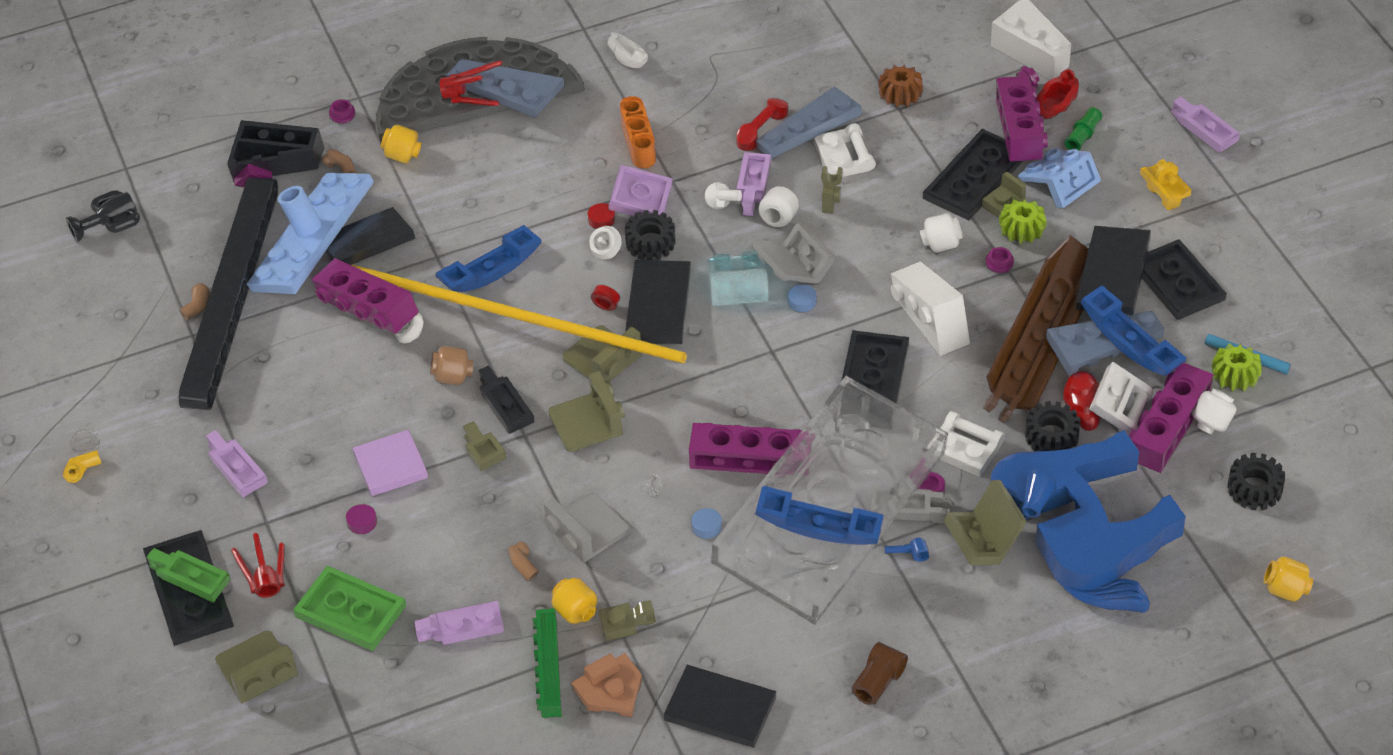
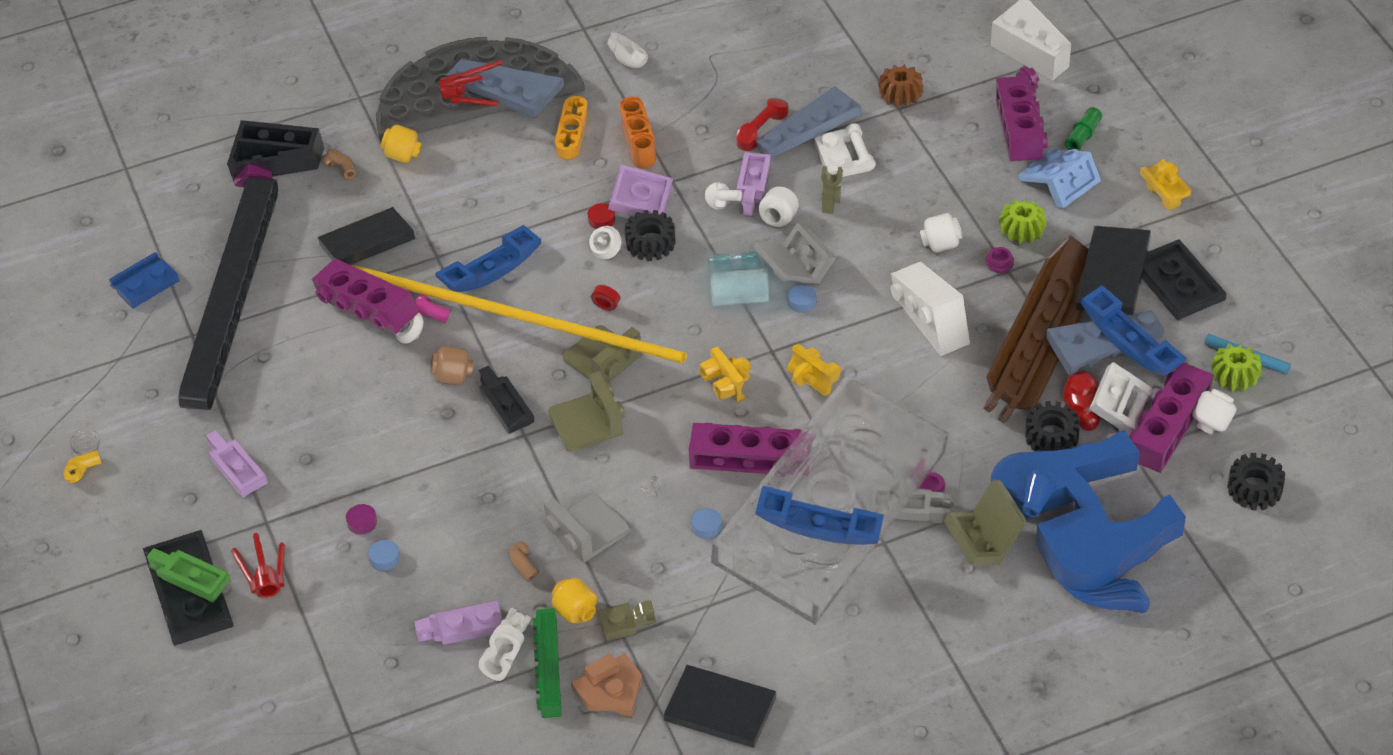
black piece [66,190,140,242] -> none
medium nougat arm [180,283,210,321] -> none
olive bracket [215,630,298,704] -> none
light blue plate [247,173,374,294] -> none
bright green plate [293,565,406,651] -> none
magenta plate [329,99,356,124] -> none
lavender tile [353,429,428,497] -> none
olive plate [463,421,507,471] -> none
black tile [625,260,691,344] -> none
black tile [833,330,909,431] -> none
reddish brown piece [852,641,908,705] -> none
blue hand [885,537,929,562] -> none
black tile [923,128,1023,221] -> none
white plate [927,411,1005,477] -> none
olive bracket [982,172,1026,218] -> none
red arm [1036,69,1079,120] -> none
lavender hinge [1171,96,1240,153] -> none
yellow head [1263,556,1313,602] -> none
none -> blue plate [109,252,179,309]
none -> medium blue tile [368,540,400,571]
none -> dark pink arm [414,295,451,323]
none -> white piece [479,608,531,681]
none -> light orange beam [555,96,588,159]
none -> yellow hips [699,346,751,402]
none -> yellow hips [787,343,842,396]

